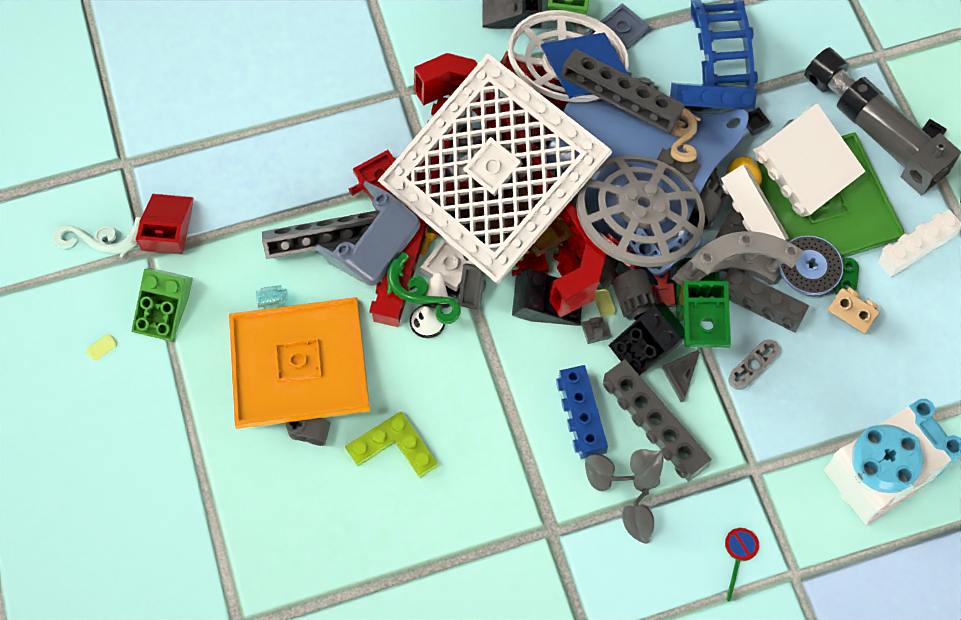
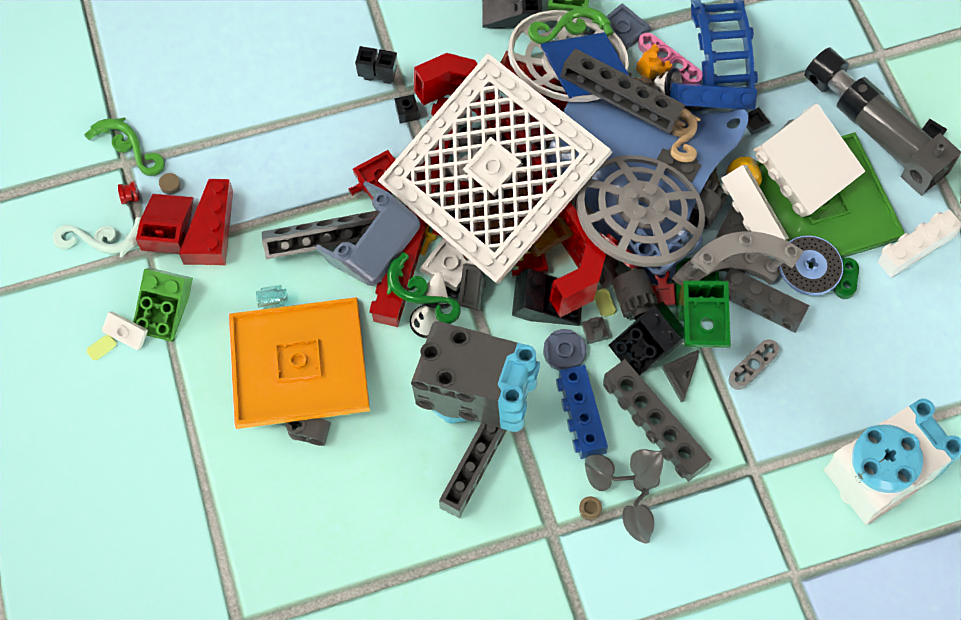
lime plate [345,411,438,478] -> none
red plate [553,245,580,276] -> none
piece [725,528,759,601] -> none
tan brick [827,287,880,334] -> none
none -> bright green plant [84,117,165,176]
none -> white plate [102,311,148,350]
none -> red wheel [118,181,139,205]
none -> dark tan tile [159,173,181,195]
none -> red wedge [179,179,233,266]
none -> black hips [355,46,398,84]
none -> black plate [394,94,419,124]
none -> dark grey piece [411,321,540,432]
none -> dark grey brick [439,423,507,518]
none -> bright green plant [528,3,614,44]
none -> sand blue tile [543,329,586,371]
none -> dark tan tile [579,496,602,521]
none -> light orange piece [636,44,673,80]
none -> bright pink beam [638,33,703,84]
none -> hat [651,67,683,97]

